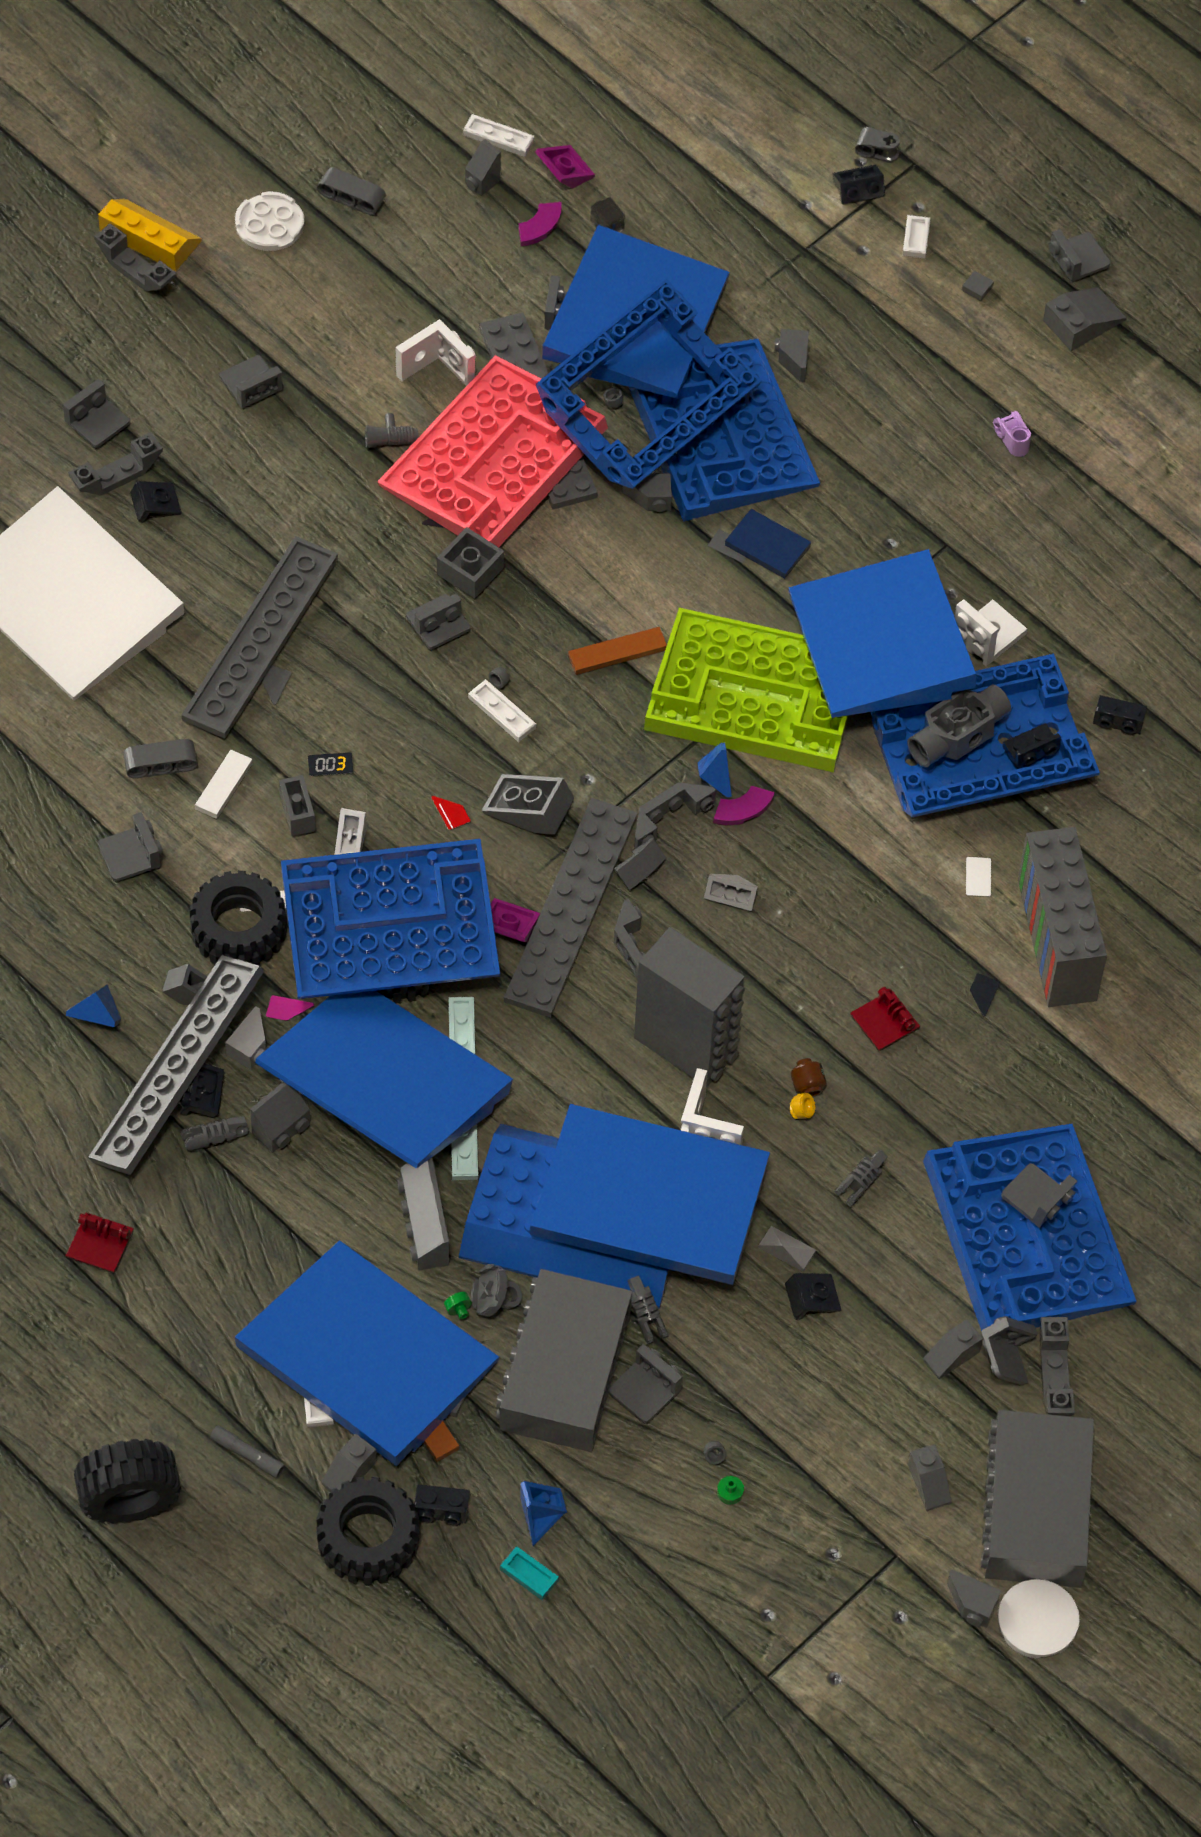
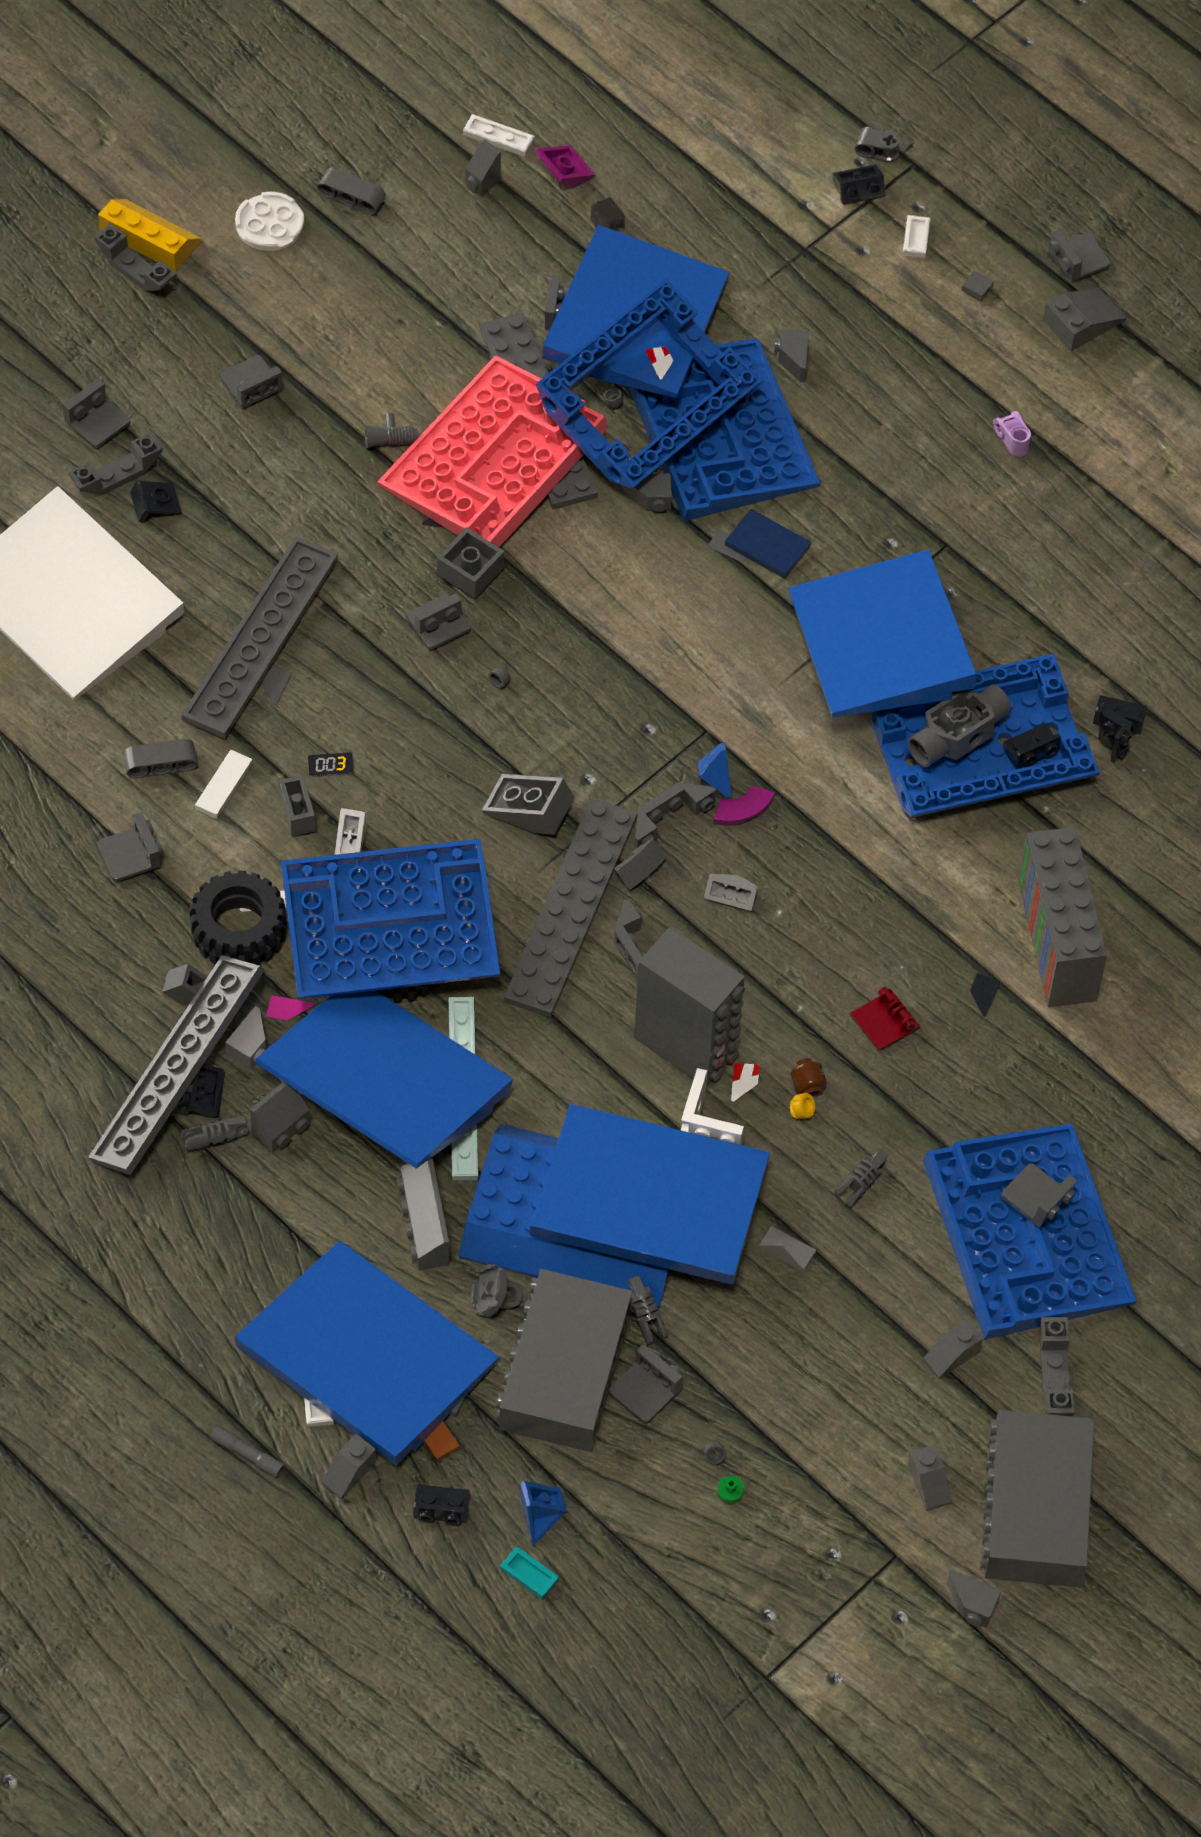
blue slope [66,985,121,1027] -> none
dark red hinge [66,1212,134,1273] -> none
black tyre [74,1439,181,1524] -> none
black tyre [316,1477,419,1585] -> none
white bracket [396,319,476,386] -> none
red sticker [431,796,471,830] -> none
green tile [444,1292,472,1319] -> none
white tile [468,680,536,742] -> none
magenta slope [490,898,540,942] -> none
magenta tile [518,202,562,246] -> none
dark orange tile [568,627,667,675] -> none
lime slope [644,608,849,773] -> none
black piece [785,1273,842,1320] -> none
white bracket [955,599,1027,666] -> none
white sticker [966,857,991,896] -> none
dark grey bracket [981,1316,1038,1385] -> none
white tile [997,1579,1079,1659] -> none
none -> white sticker [645,346,673,379]
none -> white sticker [731,1063,759,1102]
none -> black bracket [1098,707,1132,763]

